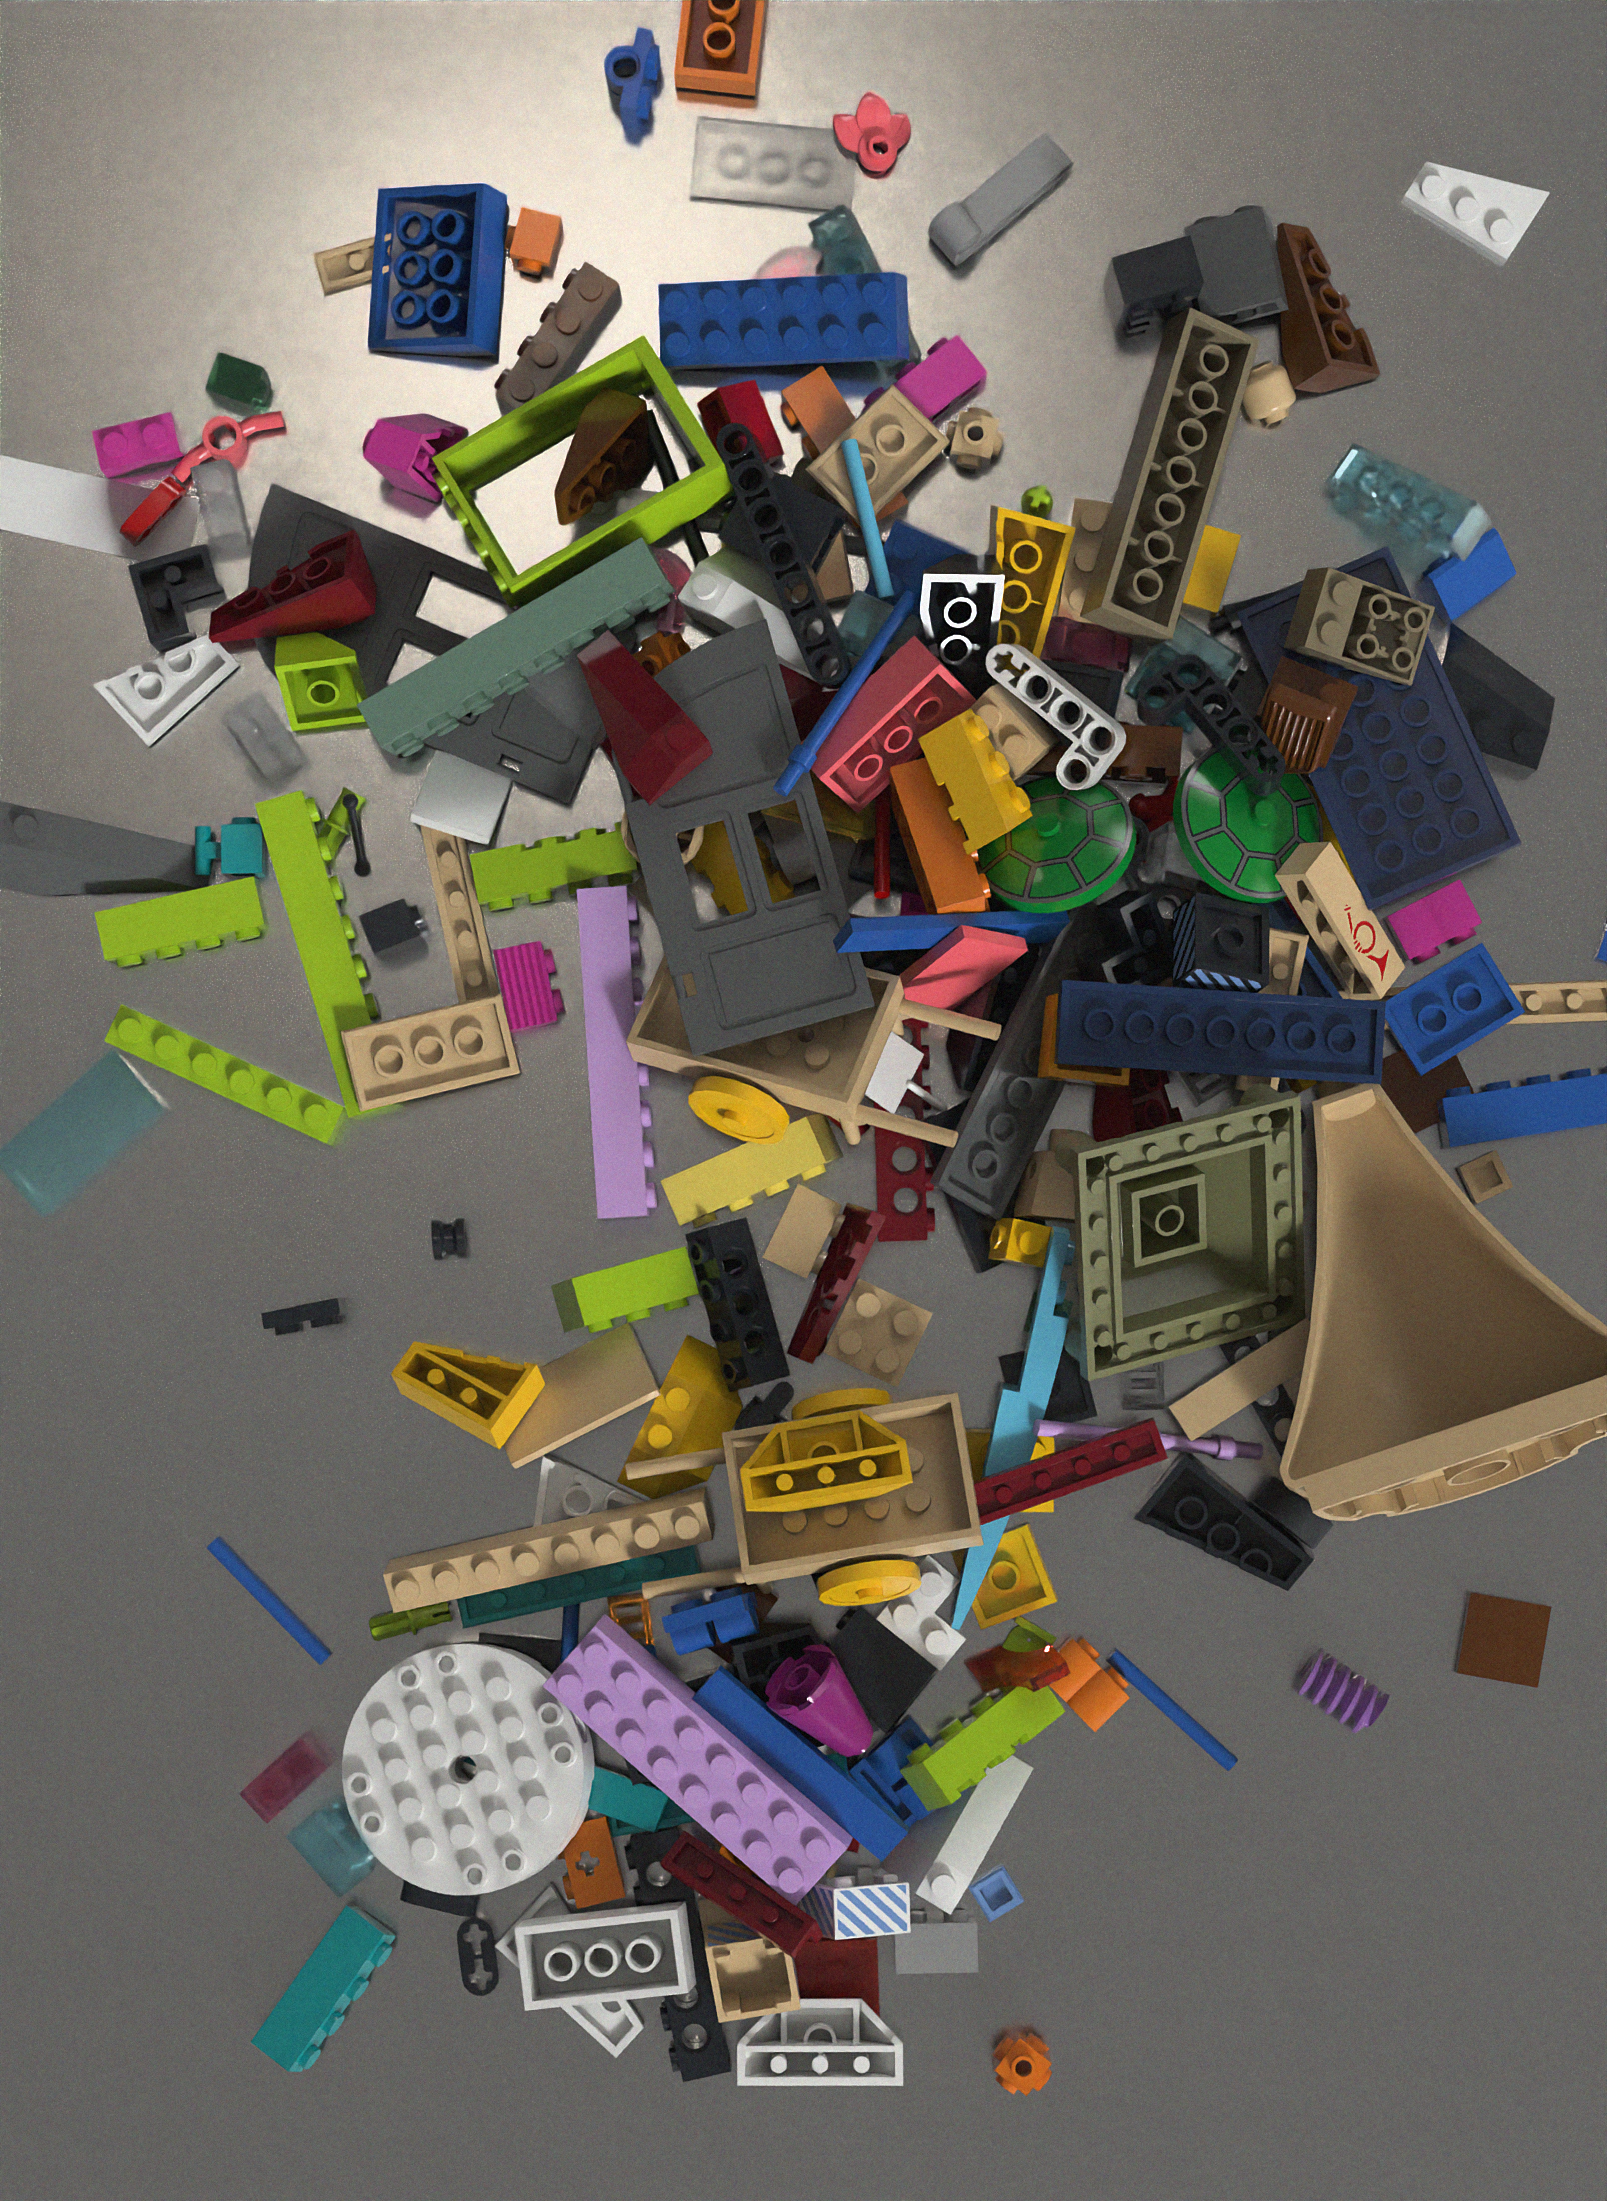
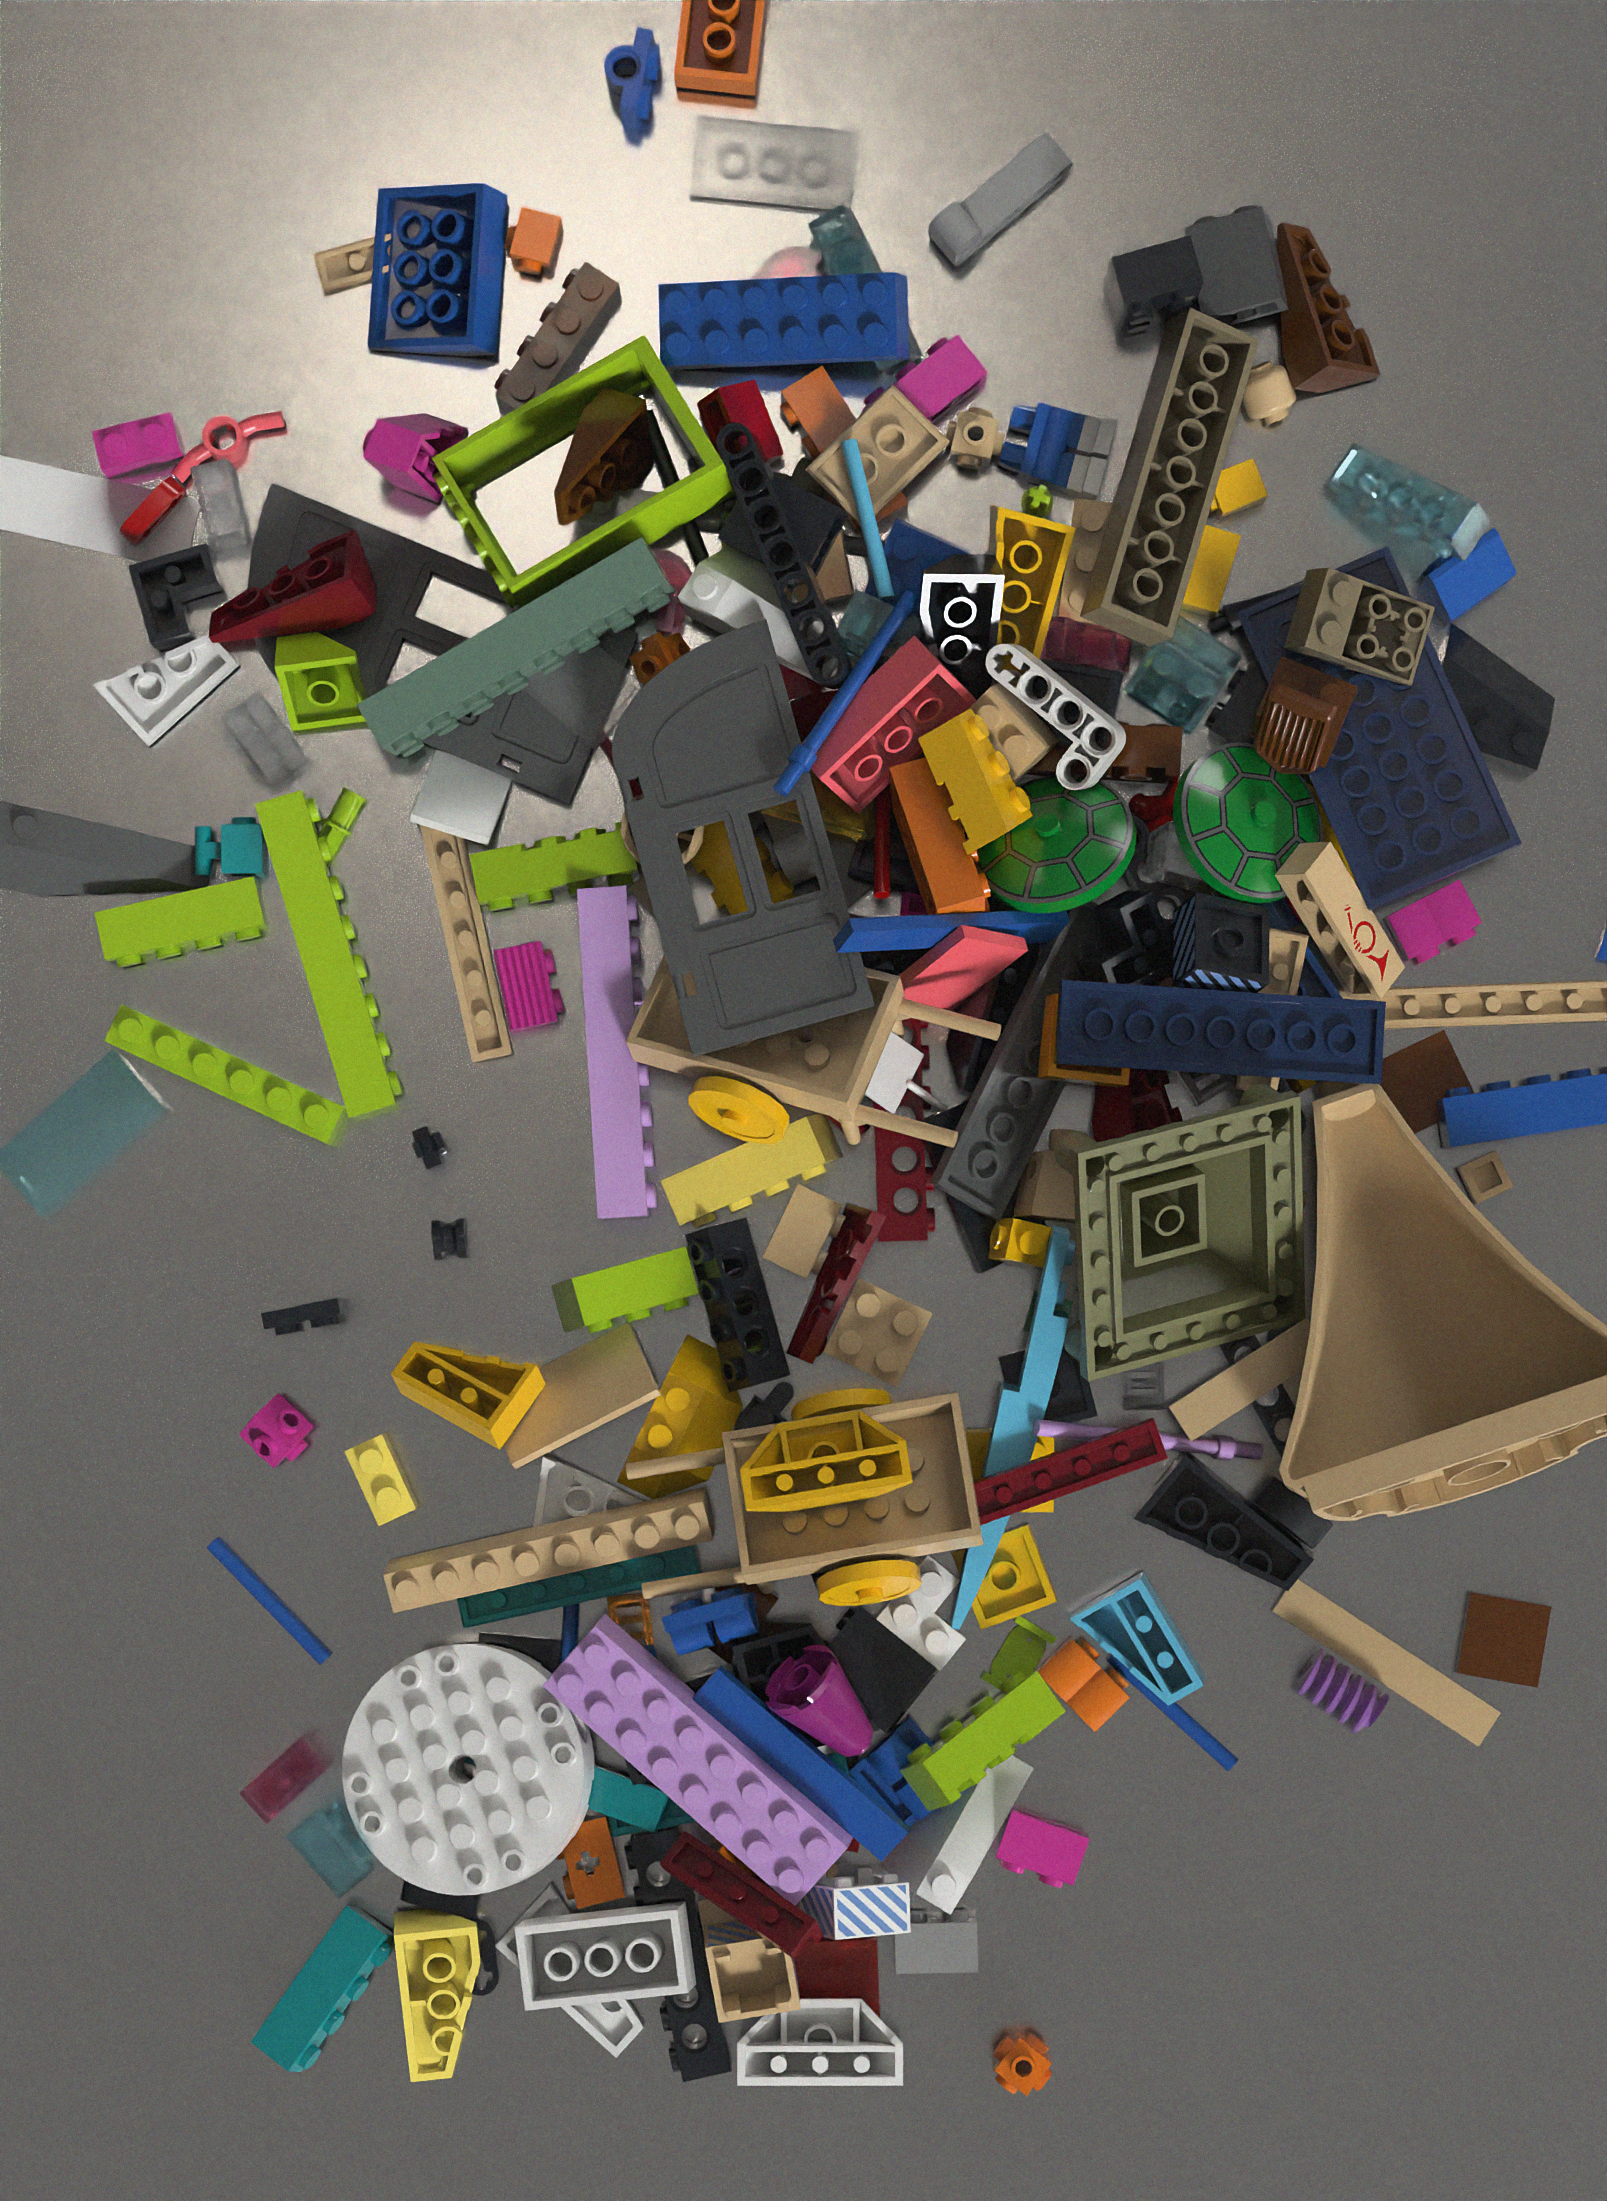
clear green brick [204,351,271,413] -> none
tan tile [340,994,520,1112] -> none
black hinge [342,794,371,876] -> none
black brick [358,898,429,960] -> none
lime axle [369,1601,452,1641] -> none
dark red wedge [576,630,713,806] -> none
coral plate [832,91,911,171] -> none
clear red tile [964,1645,1070,1693] -> none
medium blue tile [968,1864,1024,1923] -> none
black beam [1136,654,1286,796] -> none
blue plate [1385,943,1525,1076] -> none
white wing [1403,161,1550,263] -> none
none -> dark pink brick [239,1393,314,1468]
none -> light yellow brick [344,1433,420,1526]
none -> light yellow wedge [394,1908,481,2082]
none -> black plate [411,1126,448,1171]
none -> dark pink brick [994,1807,1090,1888]
none -> blue hips [998,402,1118,500]
none -> medium azure wedge [1070,1571,1206,1706]
none -> yellow brick [1209,458,1268,520]
none -> tan tile [1271,1579,1501,1747]

